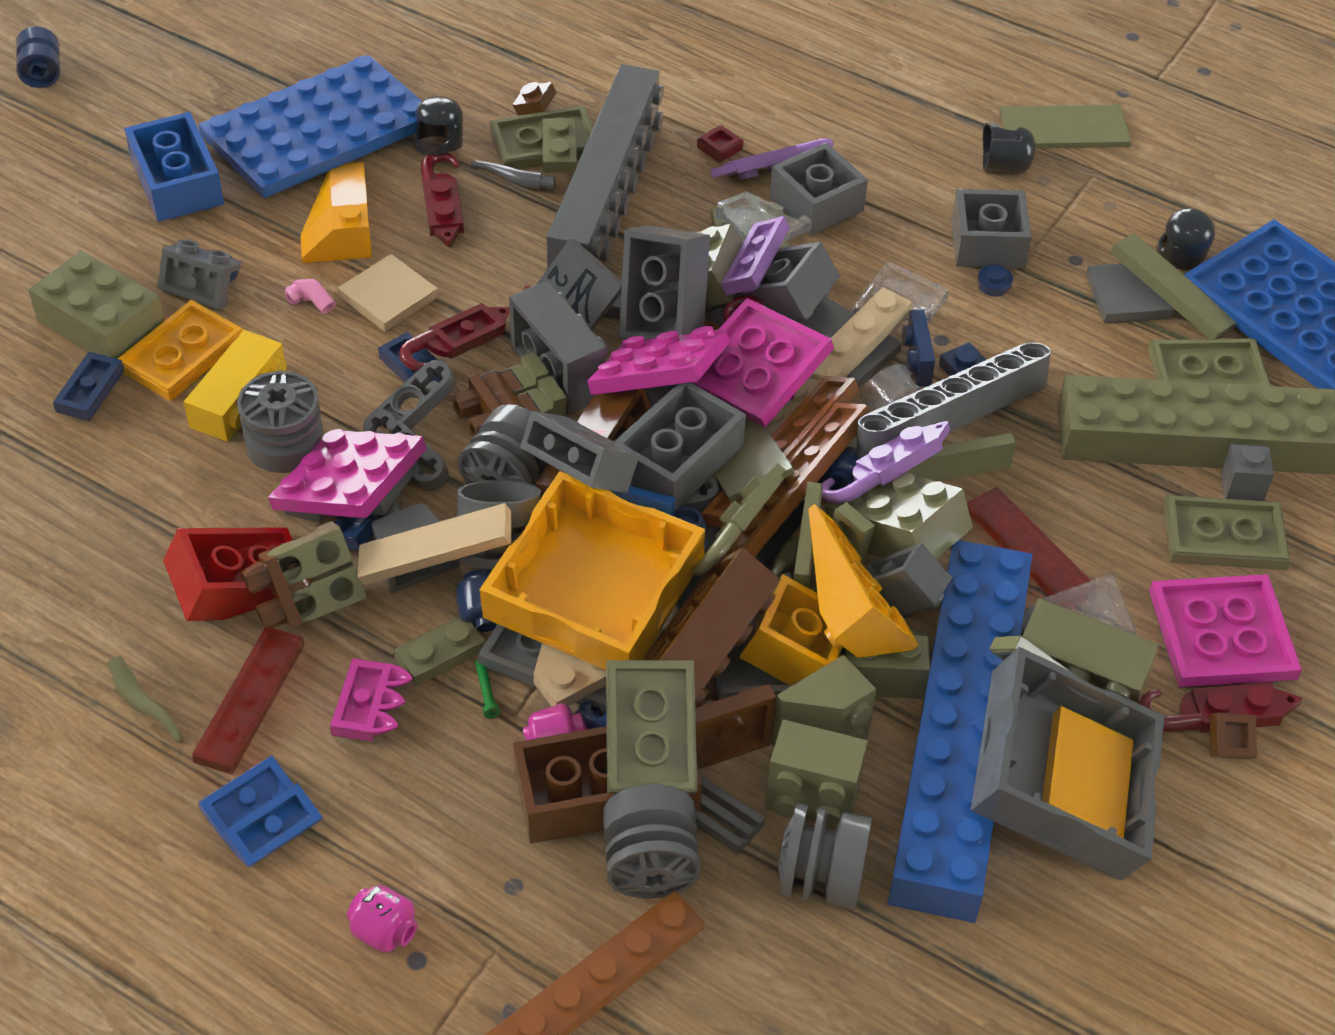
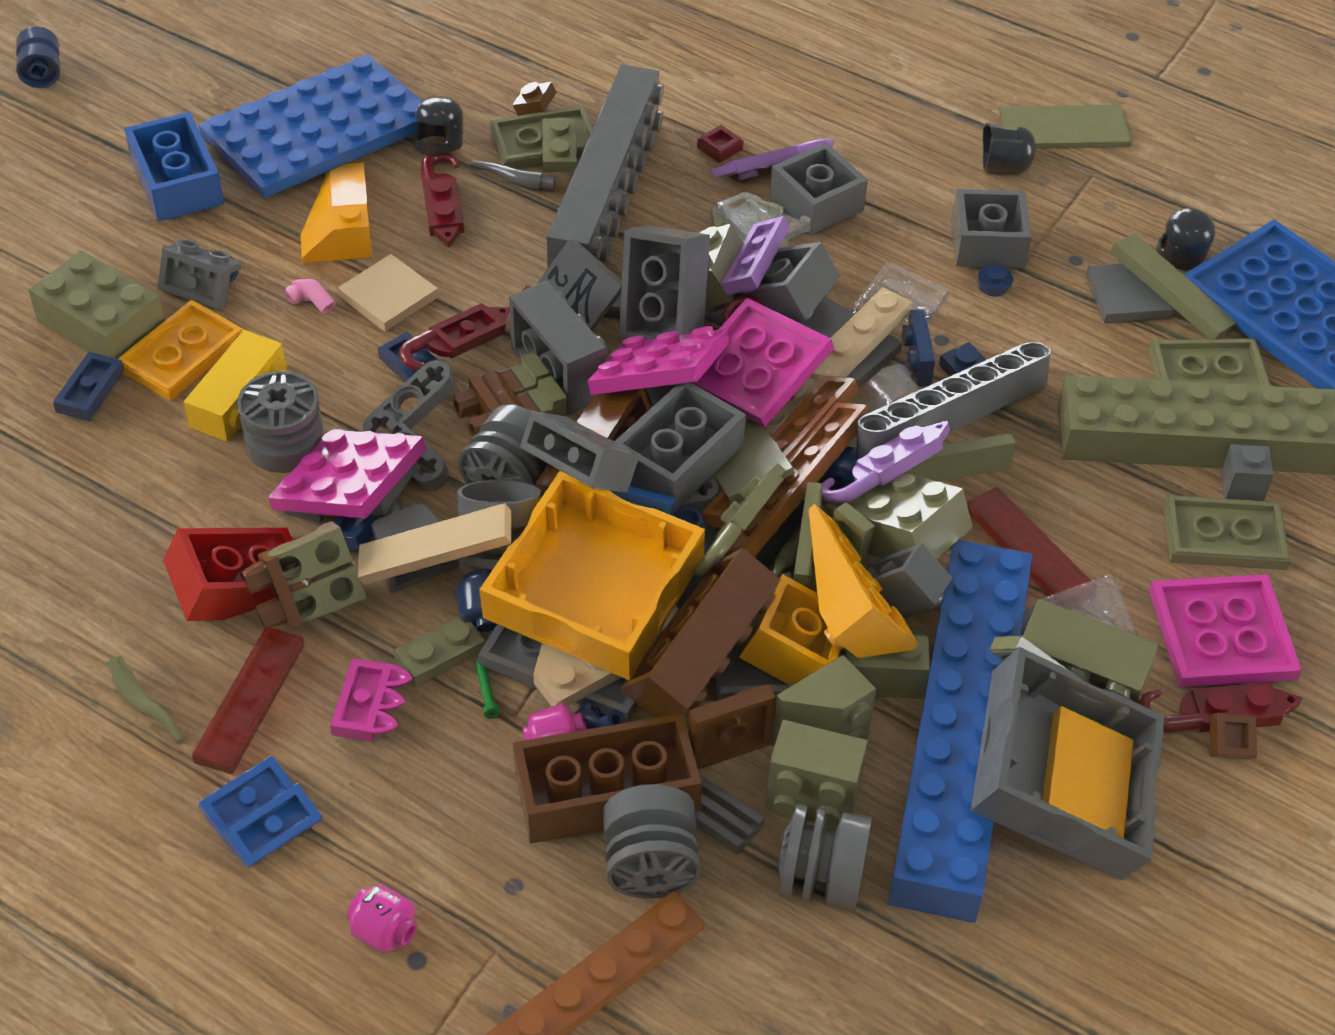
olive tile [606,660,697,794] -> none

